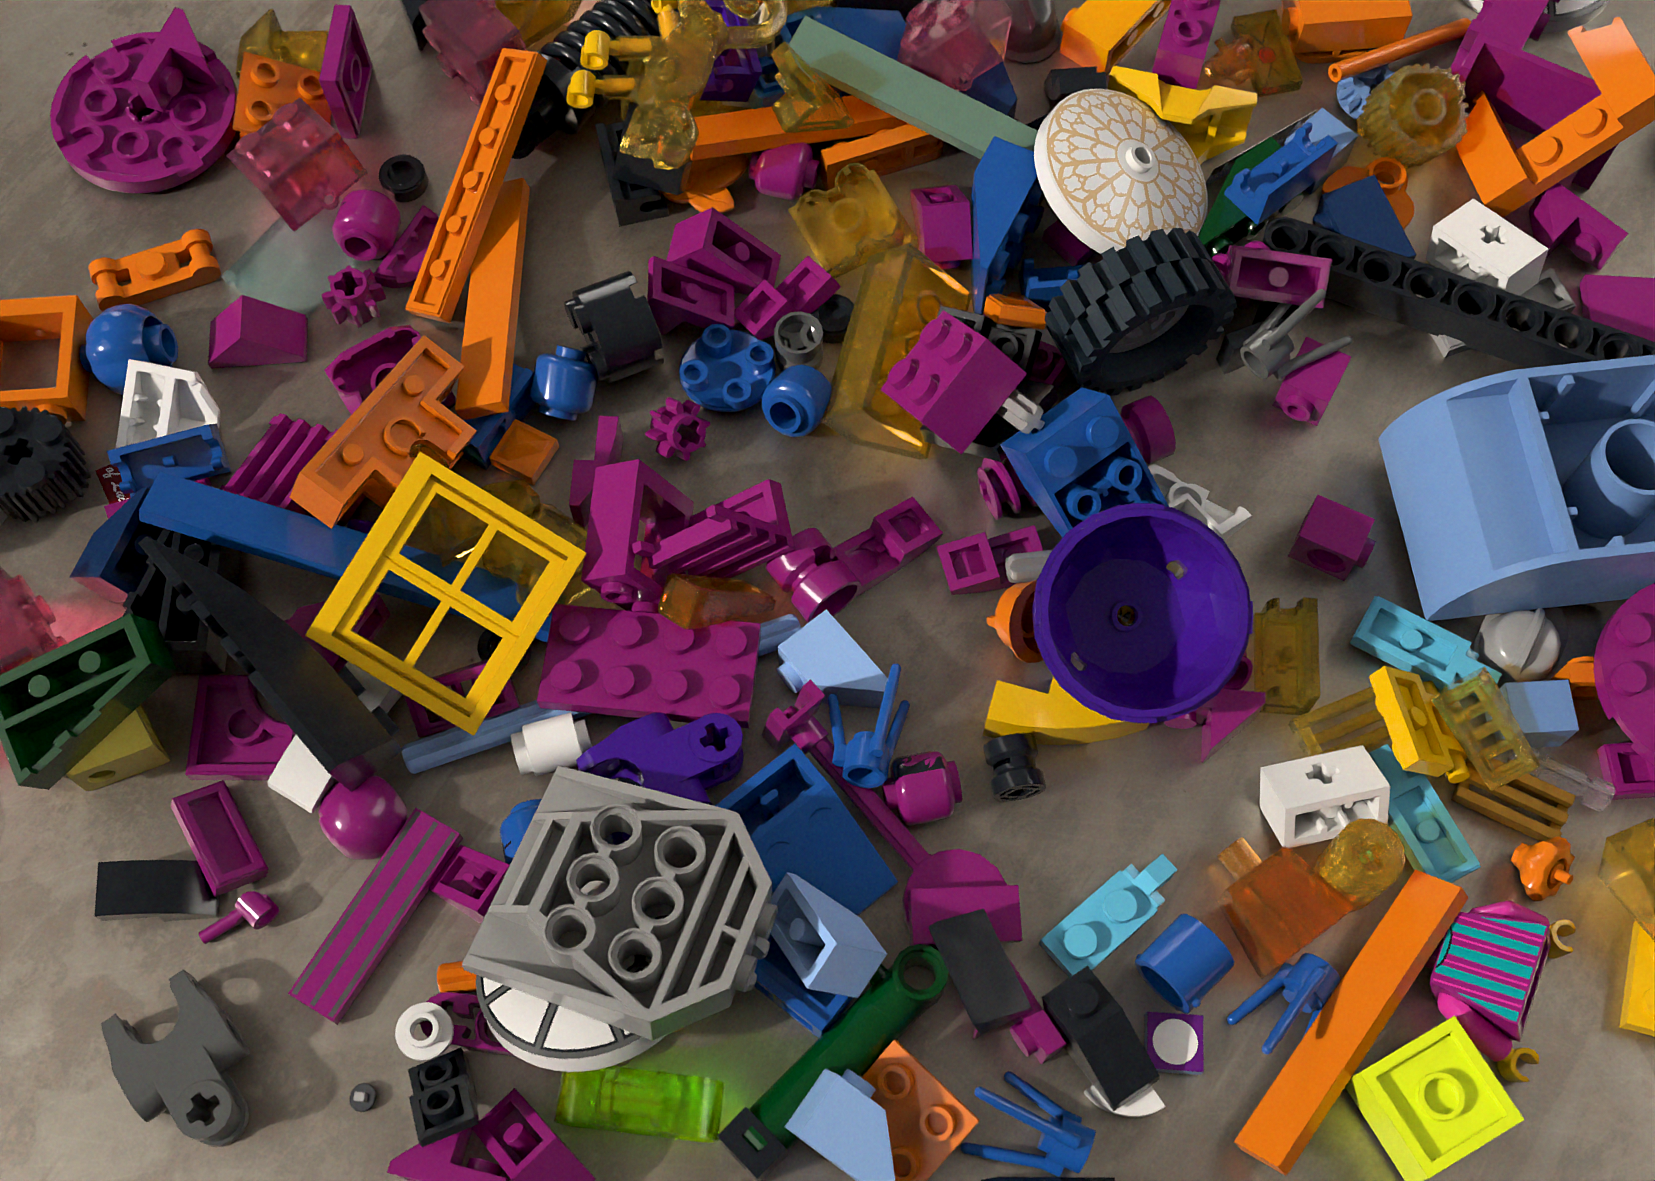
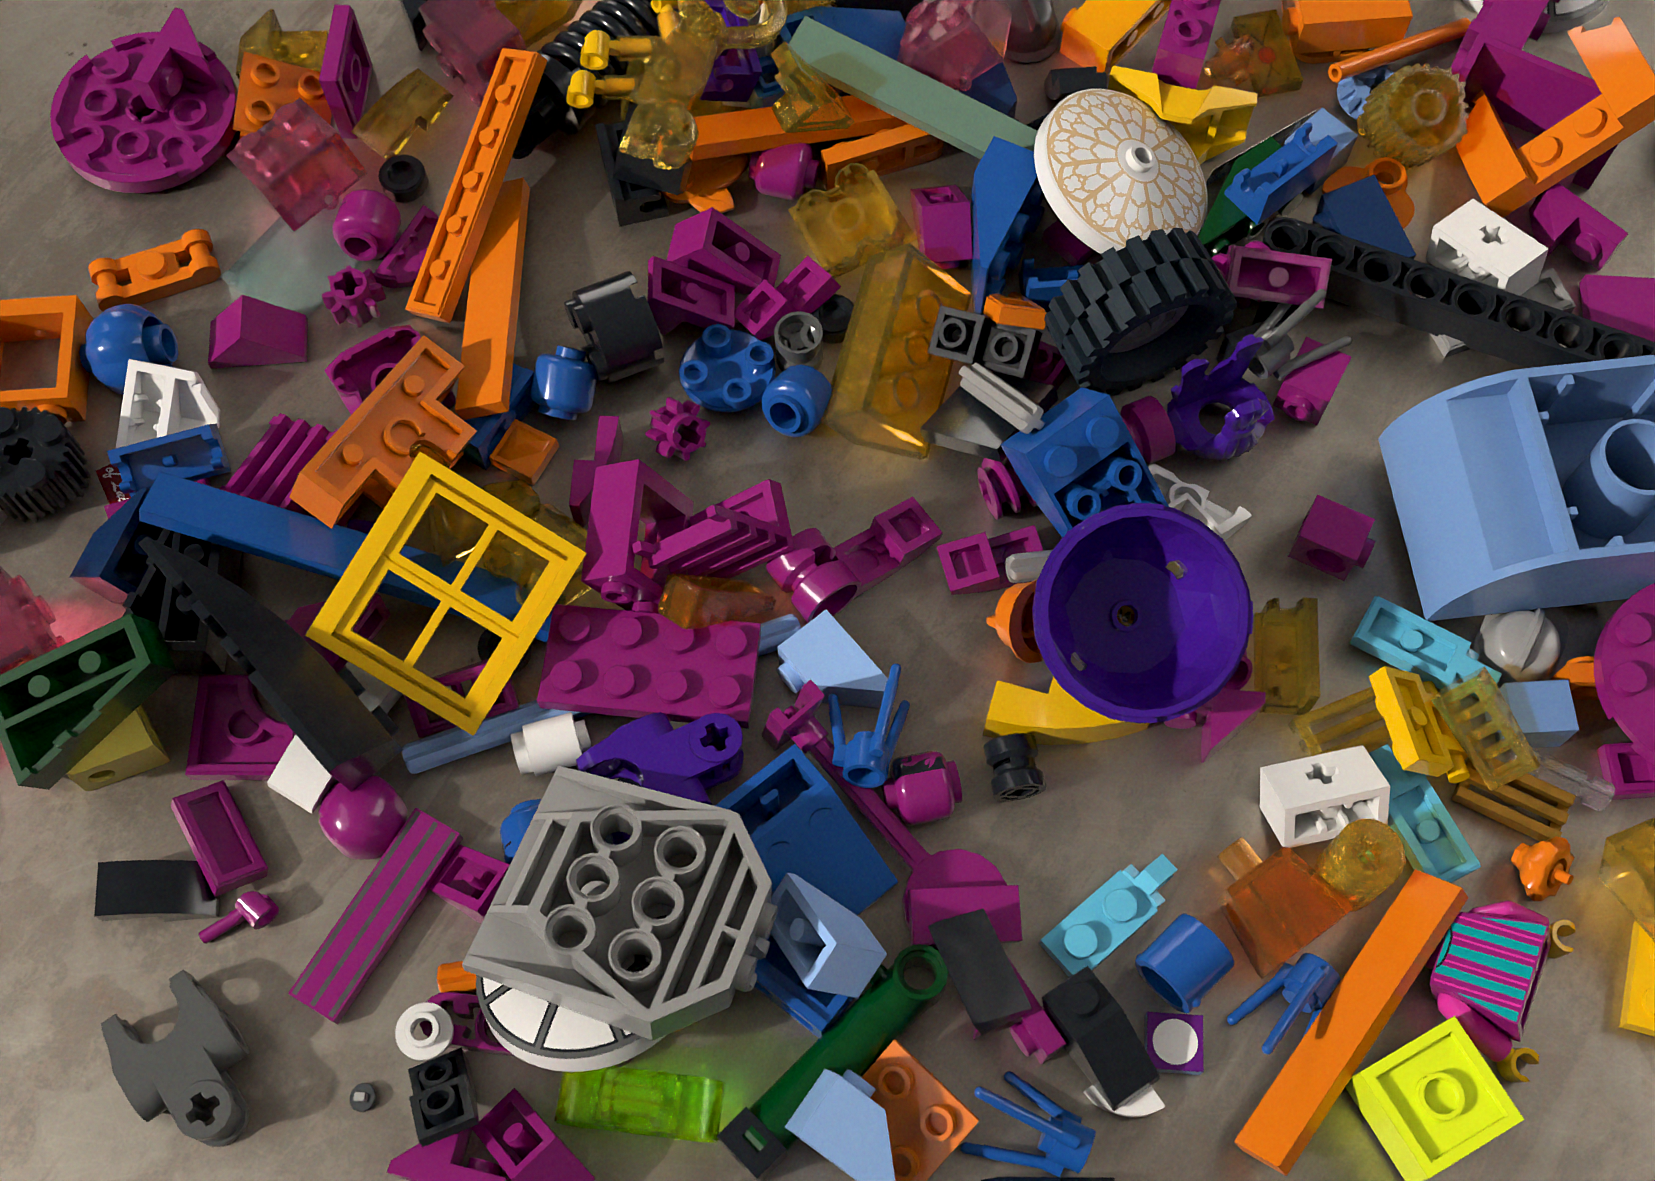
magenta piece [880,310,1027,455] -> none
none -> clear yellow slope [351,68,454,160]
none -> dark purple piece [1167,334,1275,461]

